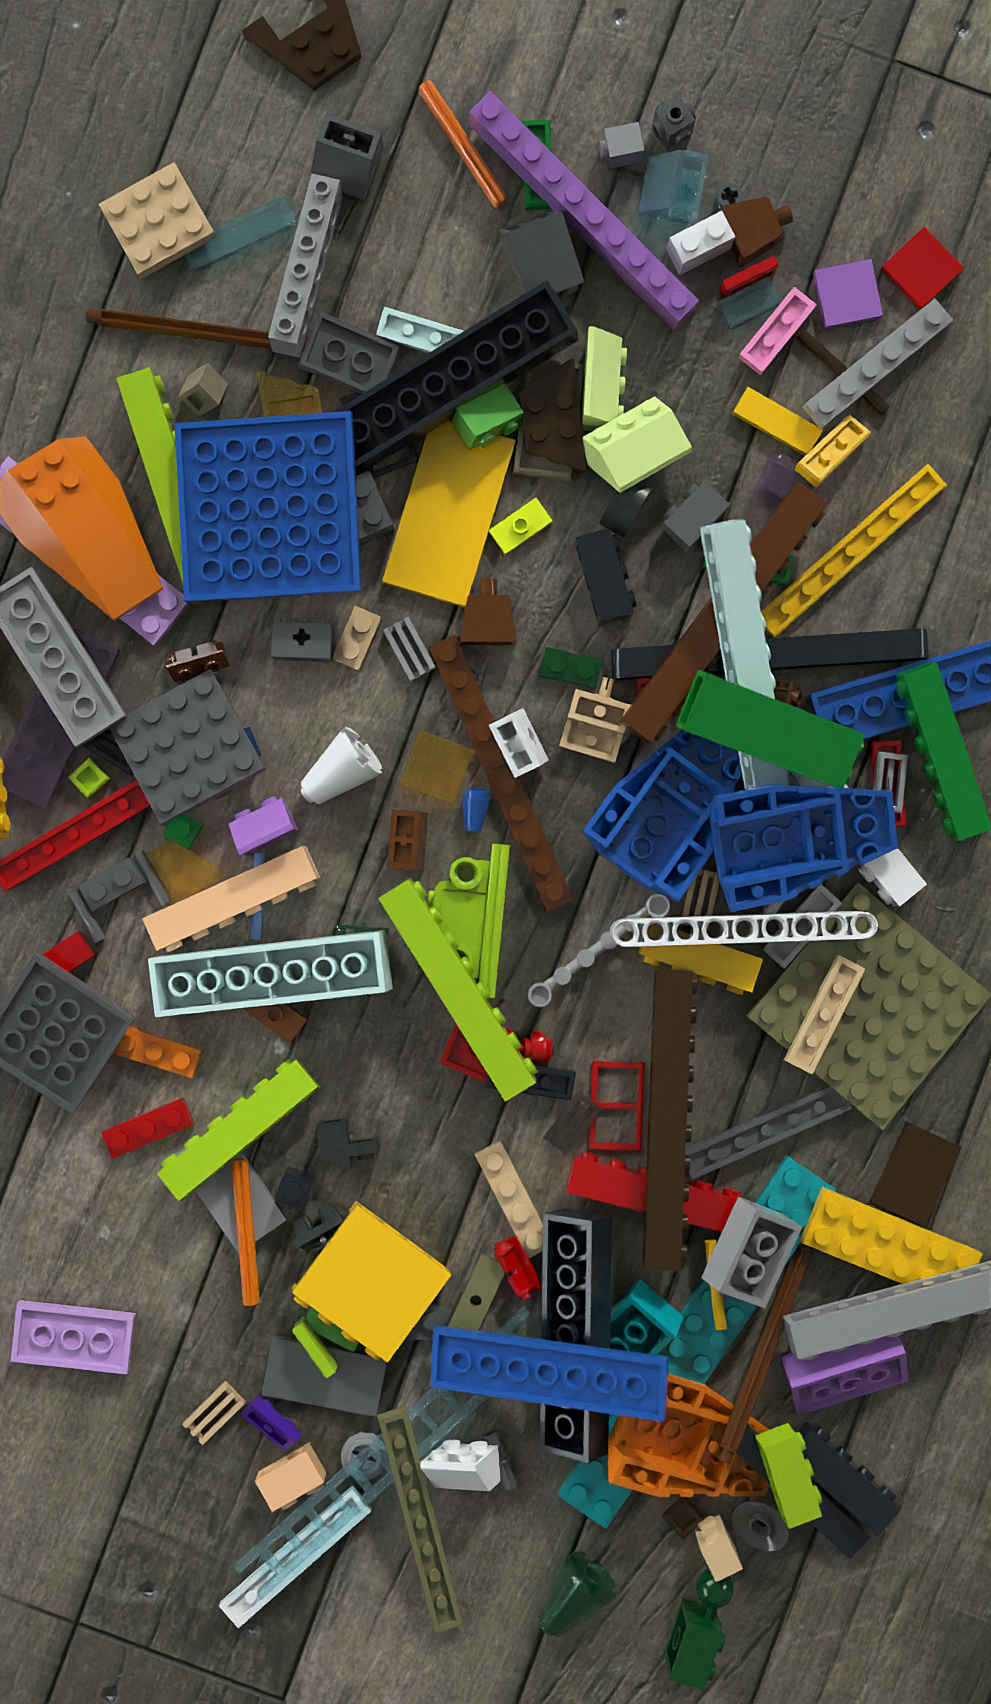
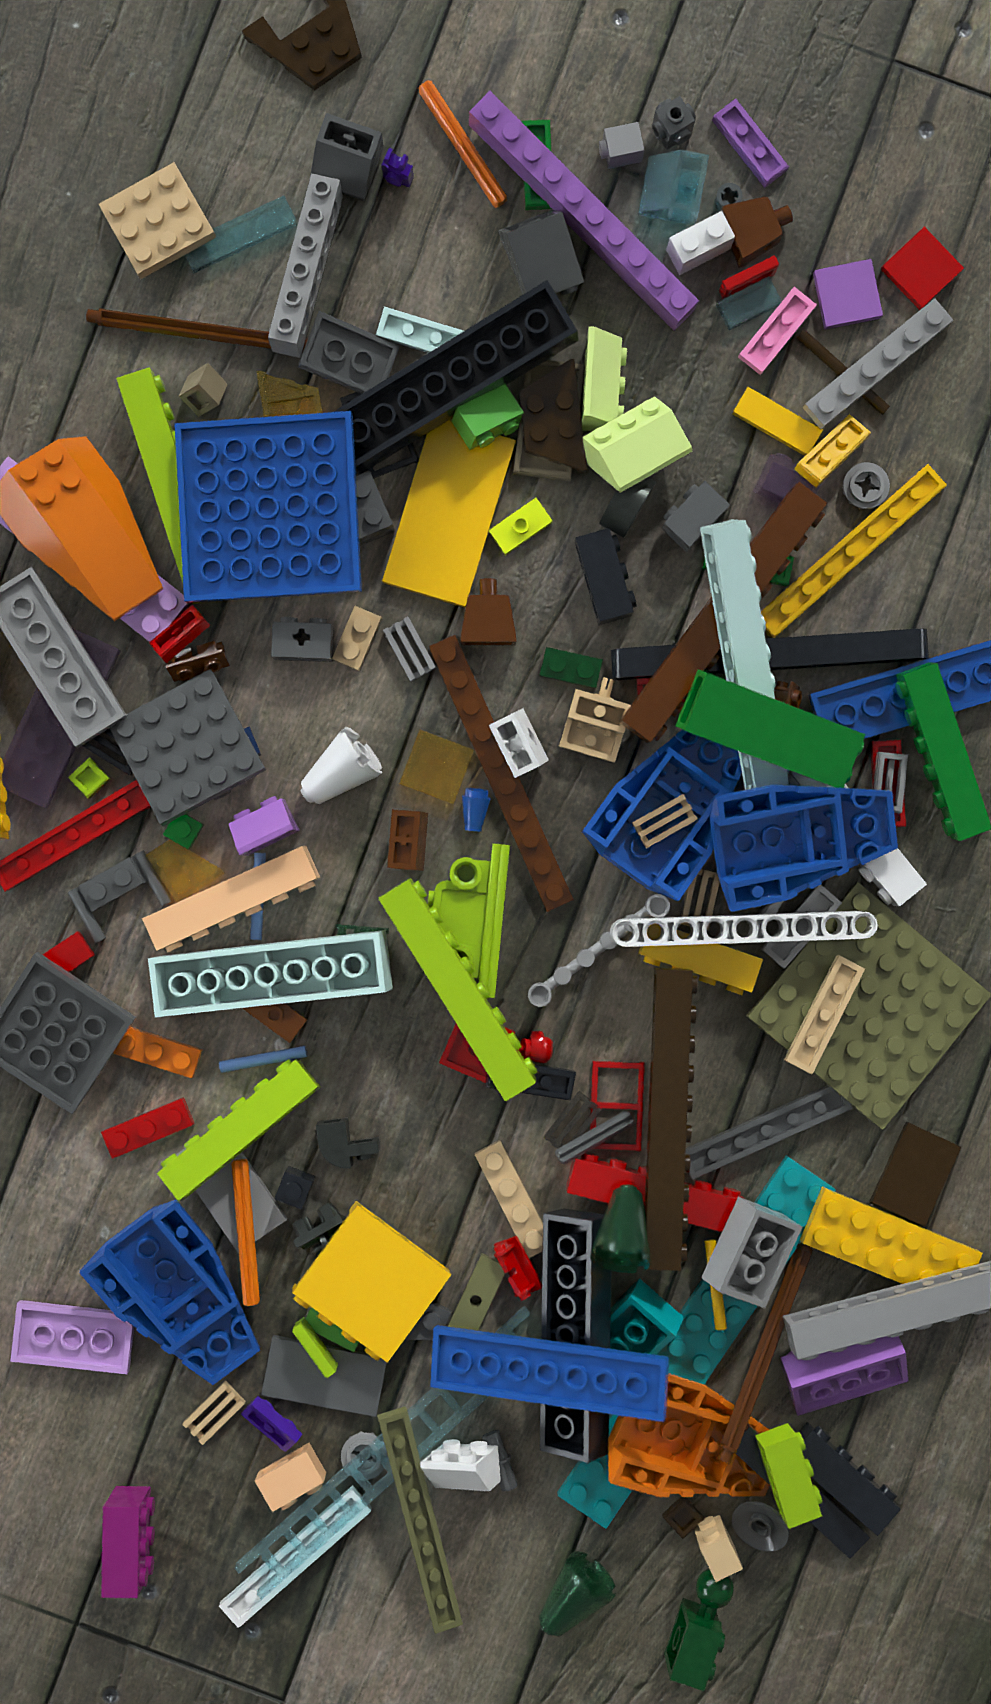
none -> blue wedge [79,1200,260,1385]
none -> magenta brick [101,1486,155,1598]
none -> red tile [149,605,210,663]
none -> medium blue bar [219,1046,307,1073]
none -> dark purple plate [381,148,414,188]
none -> dark grey axle [555,1111,634,1164]
none -> clear green cone [590,1185,651,1273]
none -> tan tile [632,794,698,848]
none -> medium lavender tile [712,99,789,188]
none -> light grey gear [843,462,890,509]

